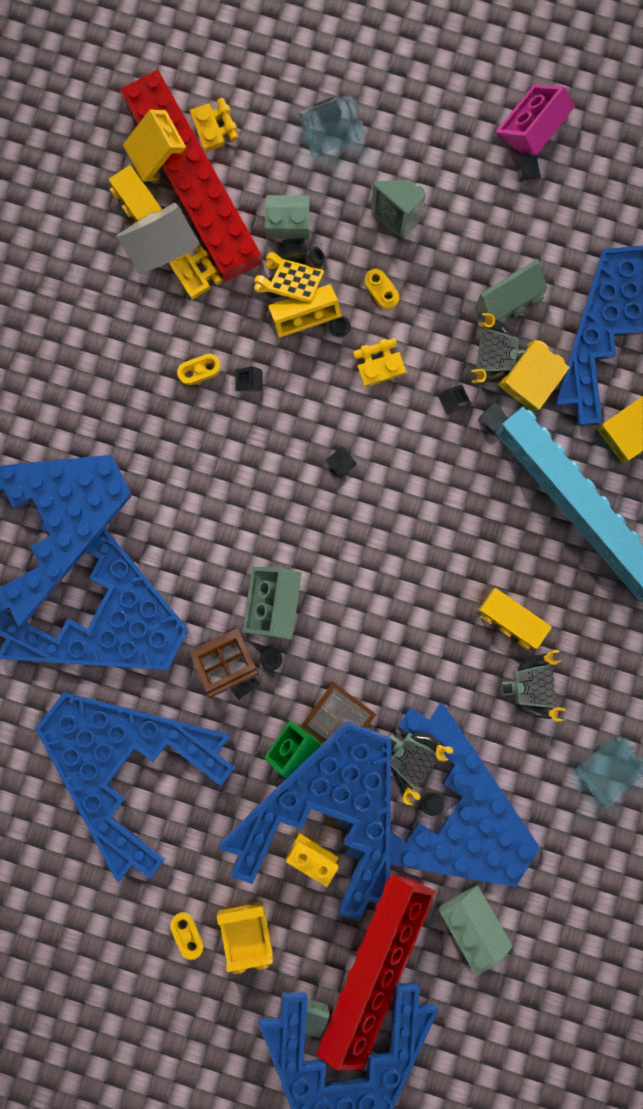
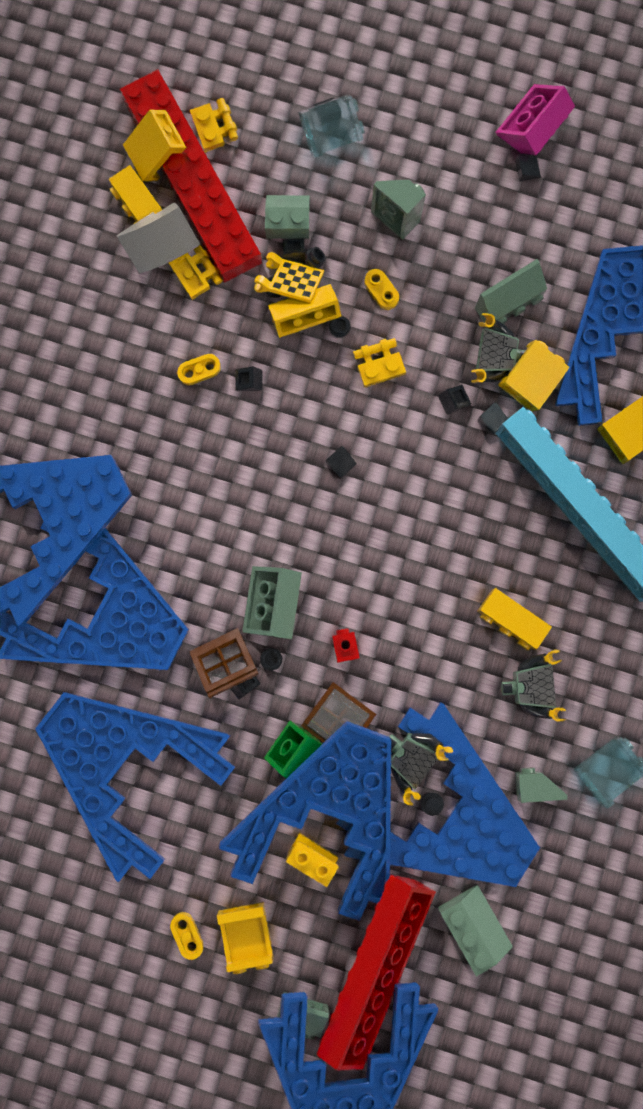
none -> red brick [332,628,360,663]
none -> sand green slope [515,767,568,803]

